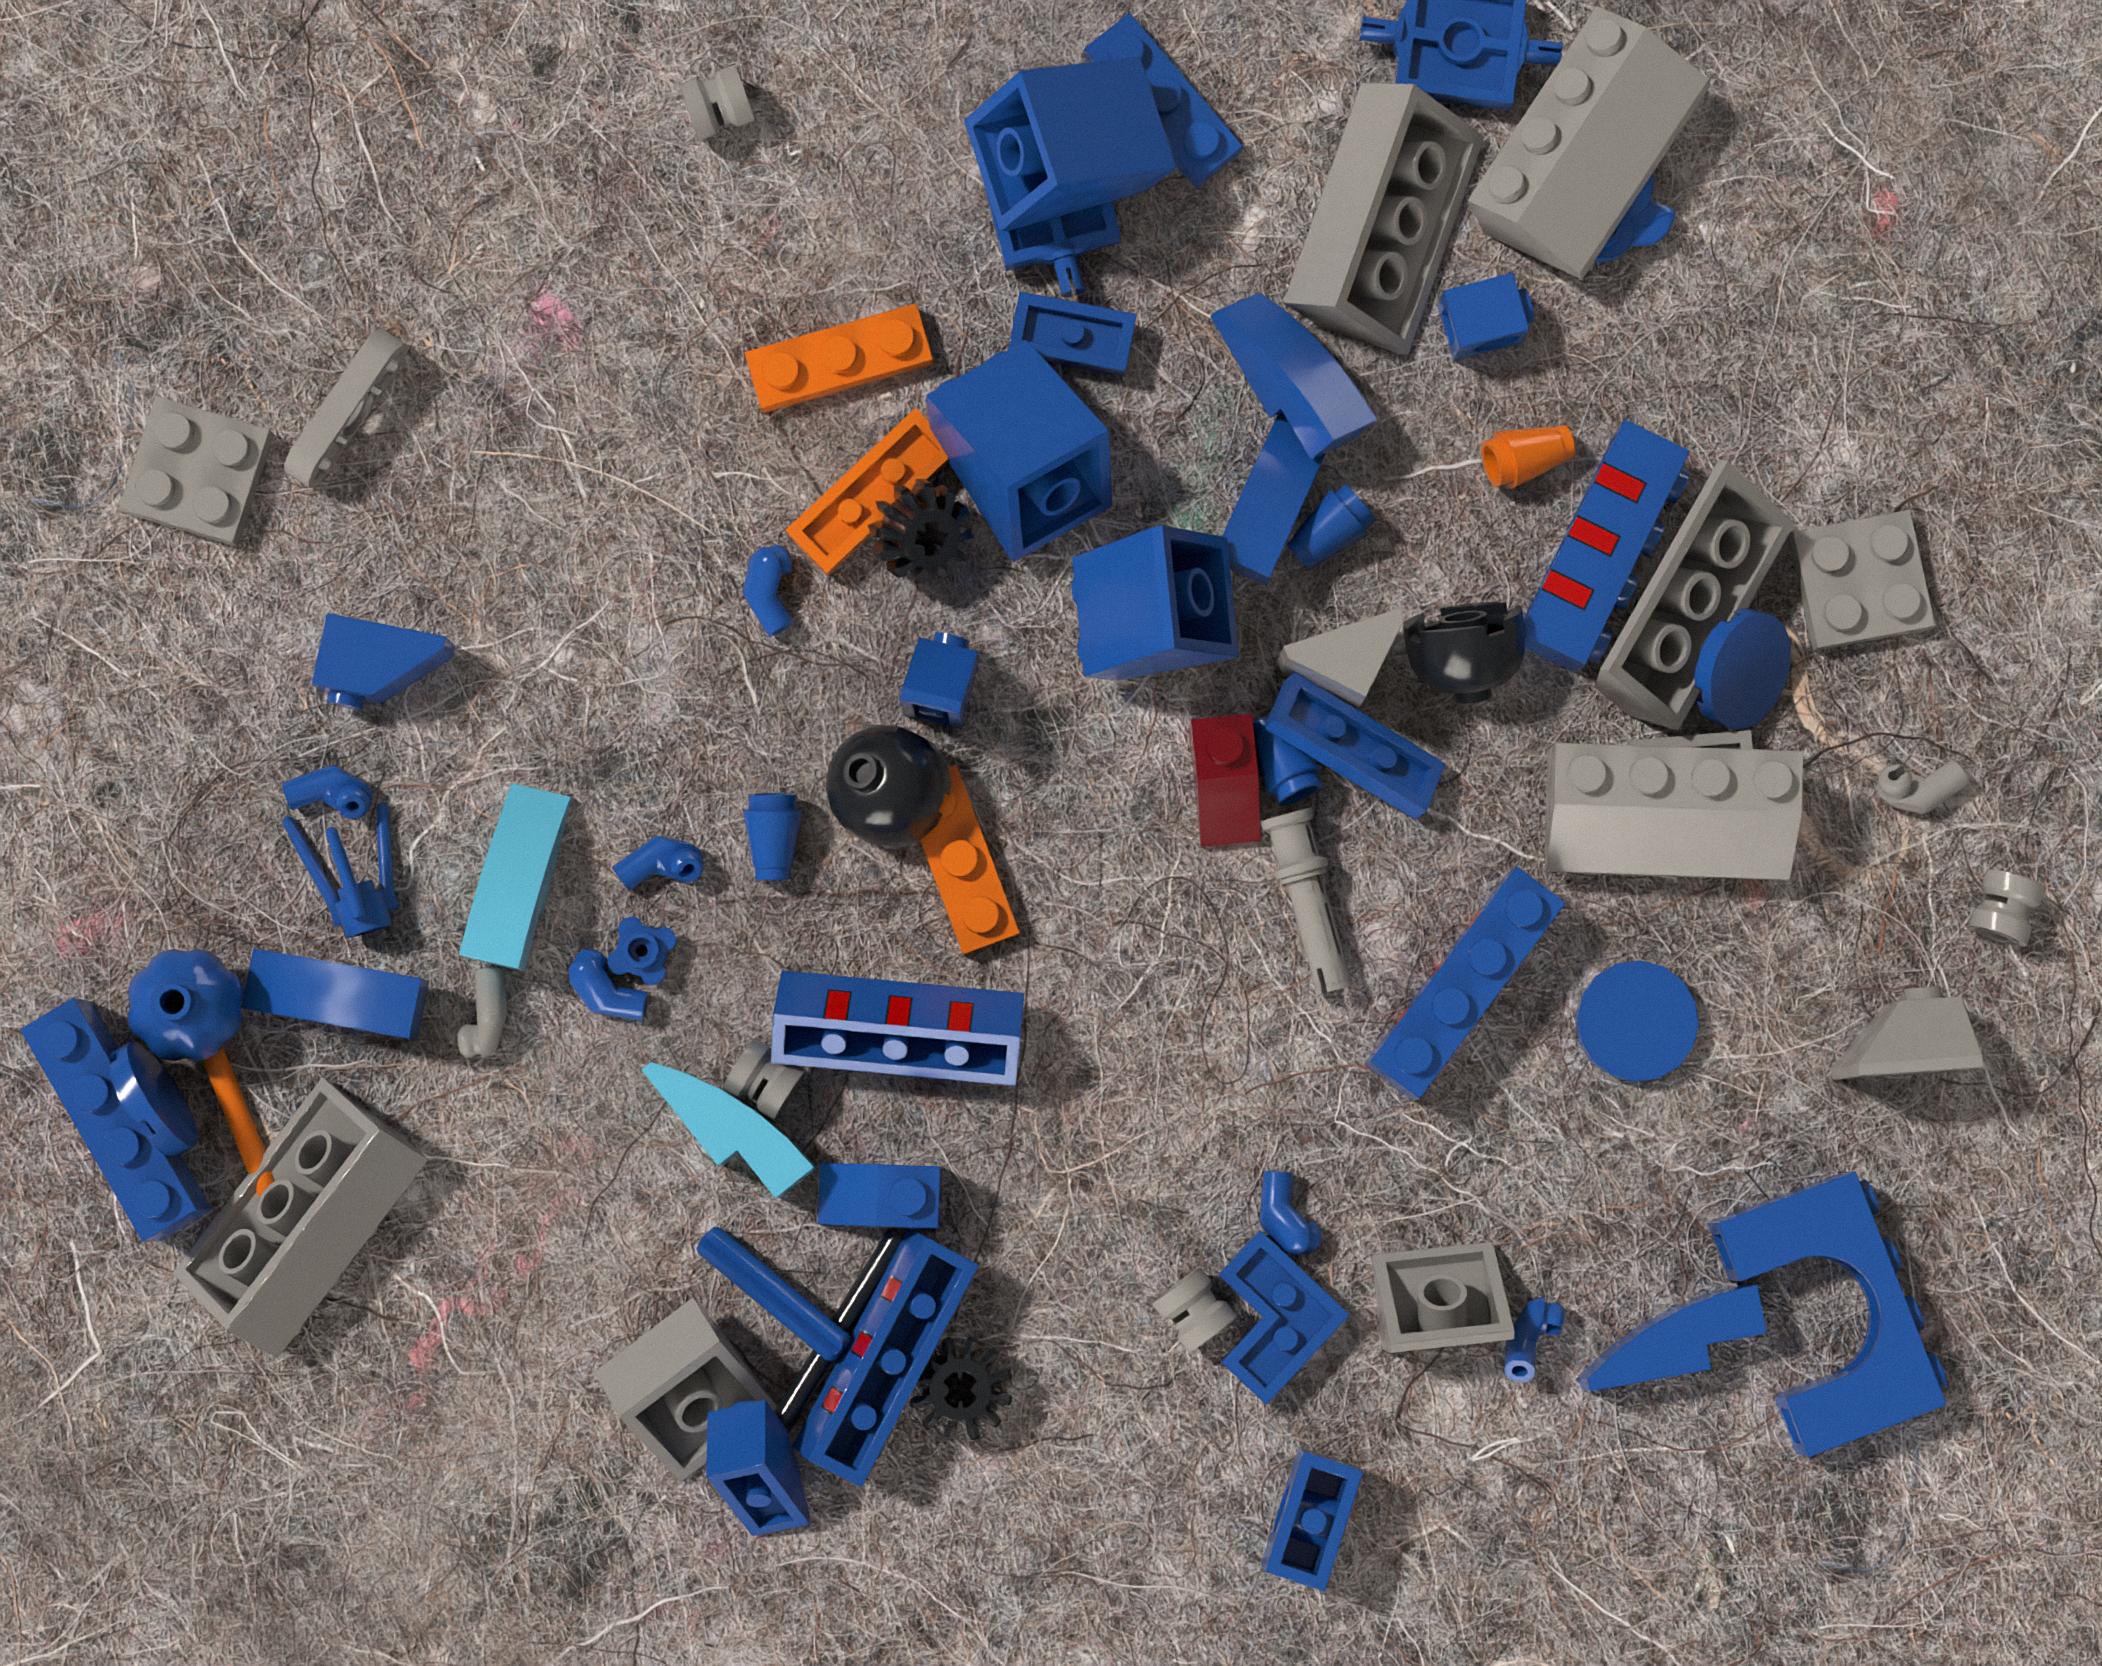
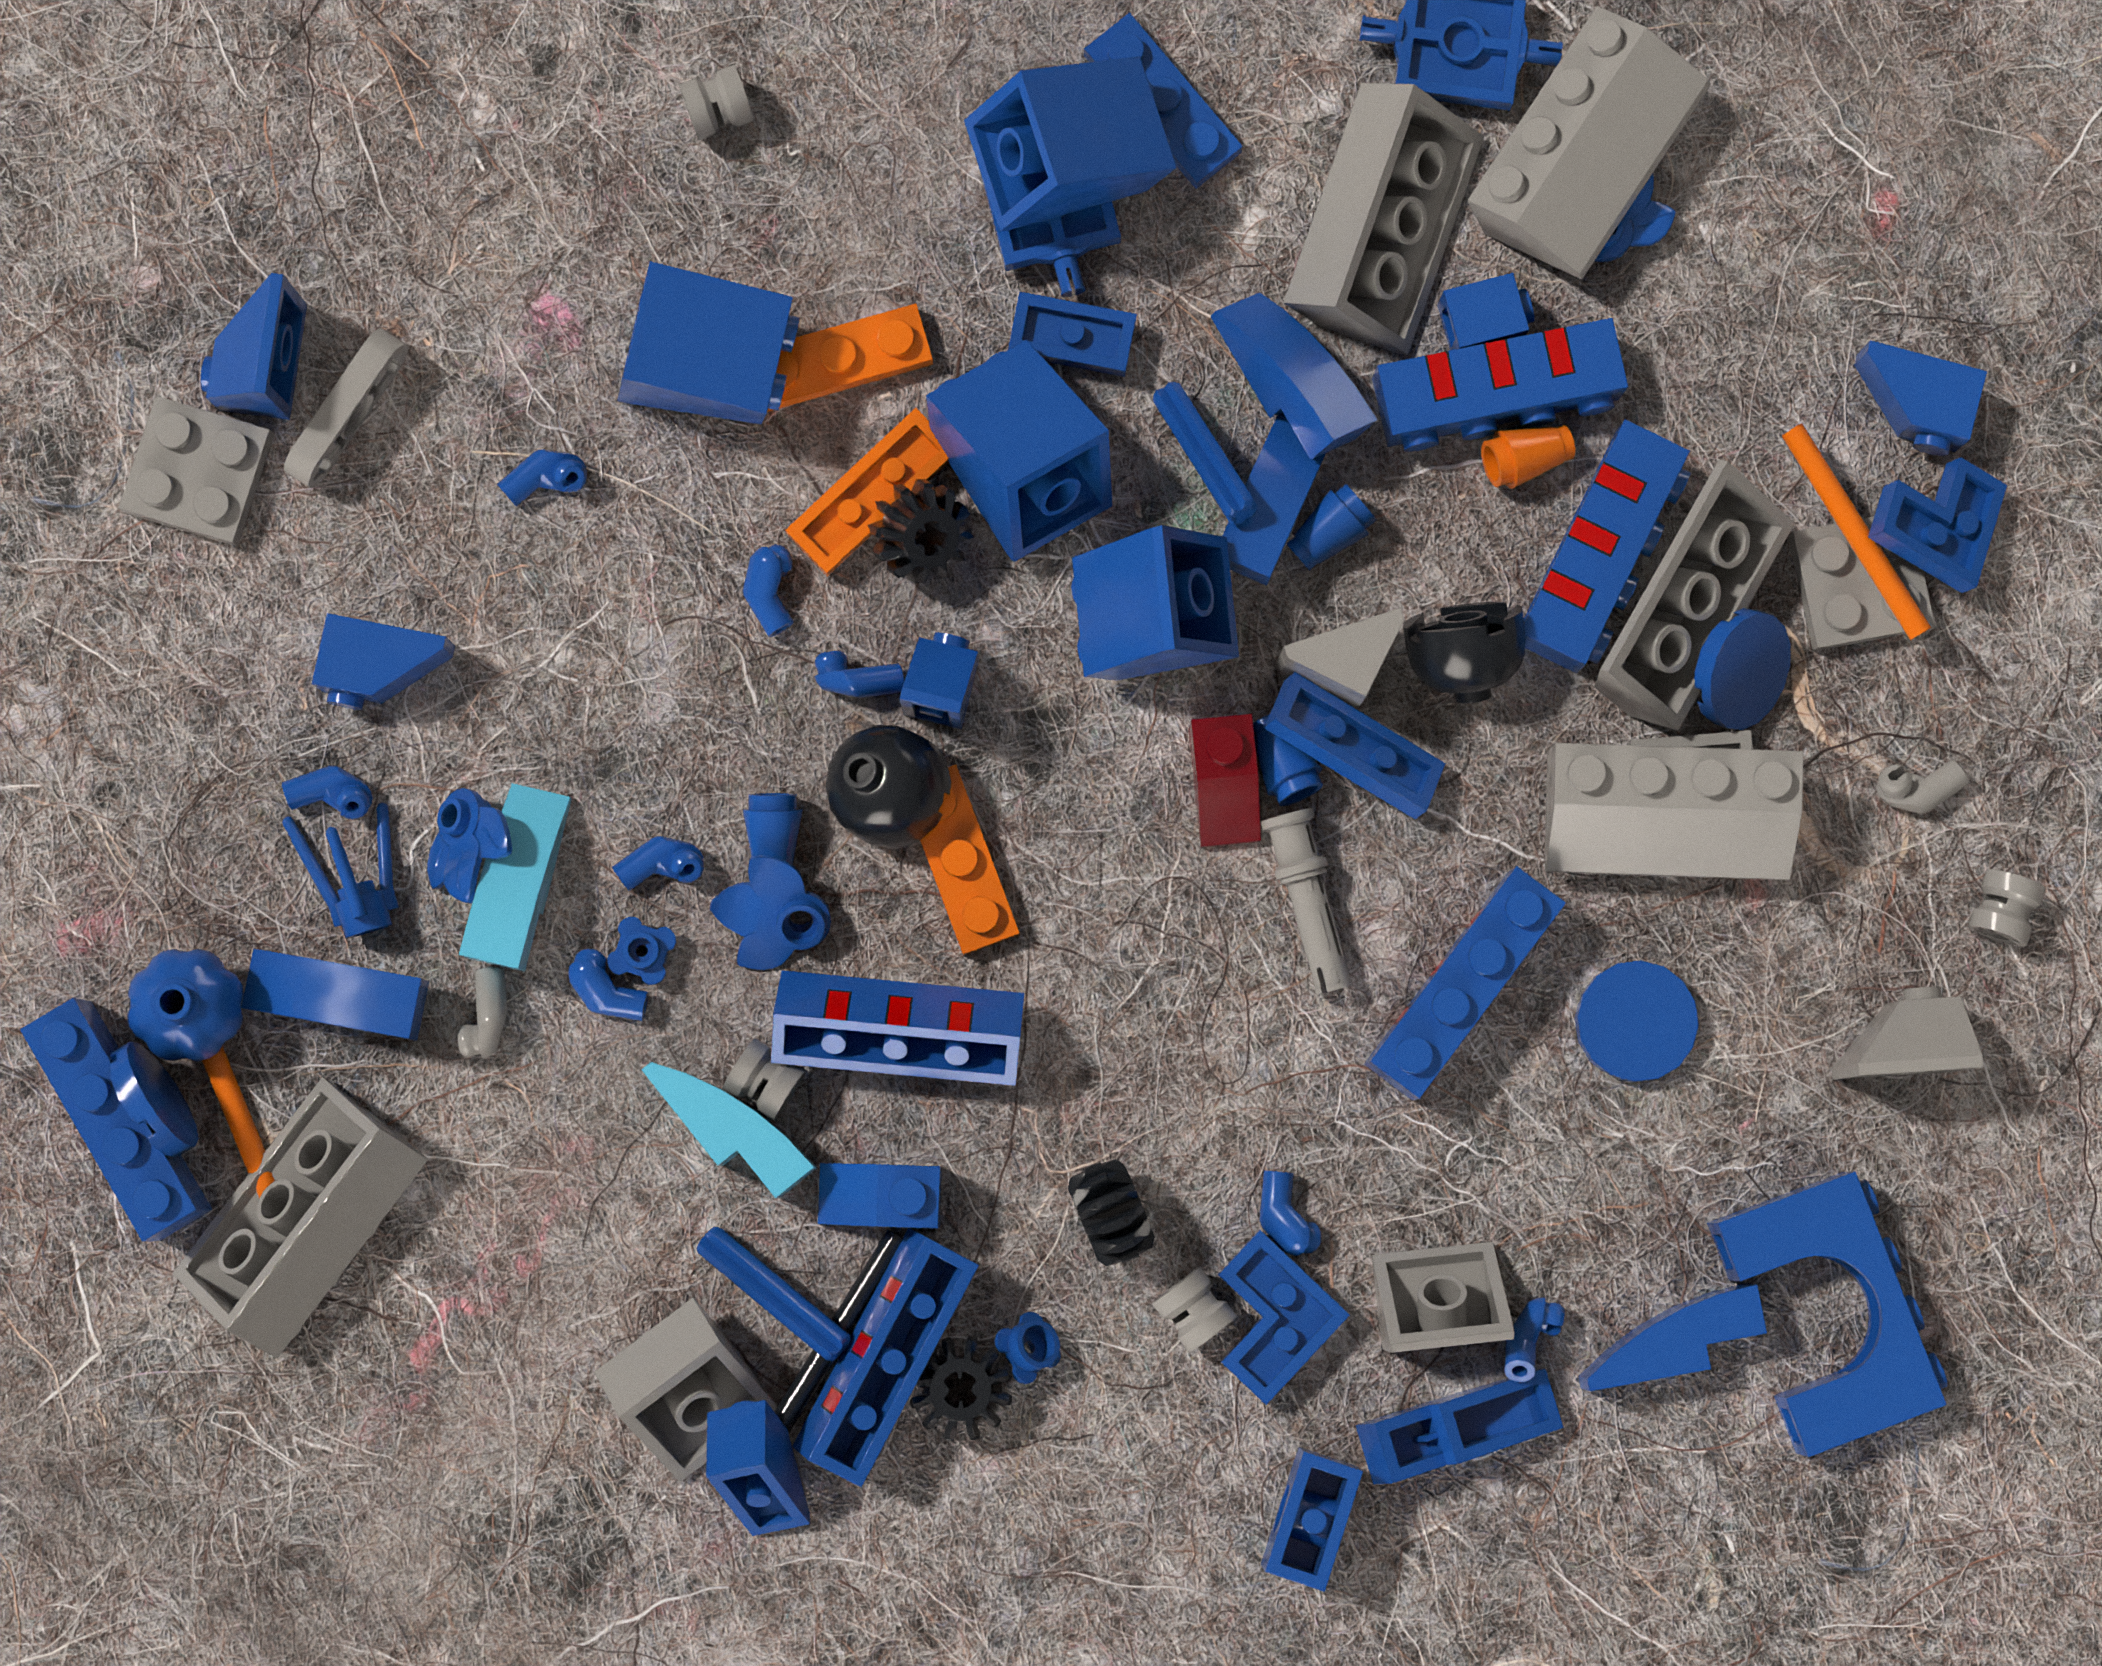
none -> blue slope [201,273,307,420]
none -> blue plate [427,788,512,904]
none -> blue arm [497,449,587,507]
none -> blue slope [617,261,800,424]
none -> blue plate [710,855,831,970]
none -> blue arm [814,651,904,698]
none -> blue plate [995,1312,1061,1384]
none -> black gear [1068,1159,1155,1266]
none -> blue axle [1153,382,1257,525]
none -> blue slope [1355,1368,1564,1485]
none -> blue brick [1372,318,1628,452]
none -> orange bar [1781,424,1932,640]
none -> blue slope [1854,340,1987,456]
none -> blue plate [1868,457,2007,593]

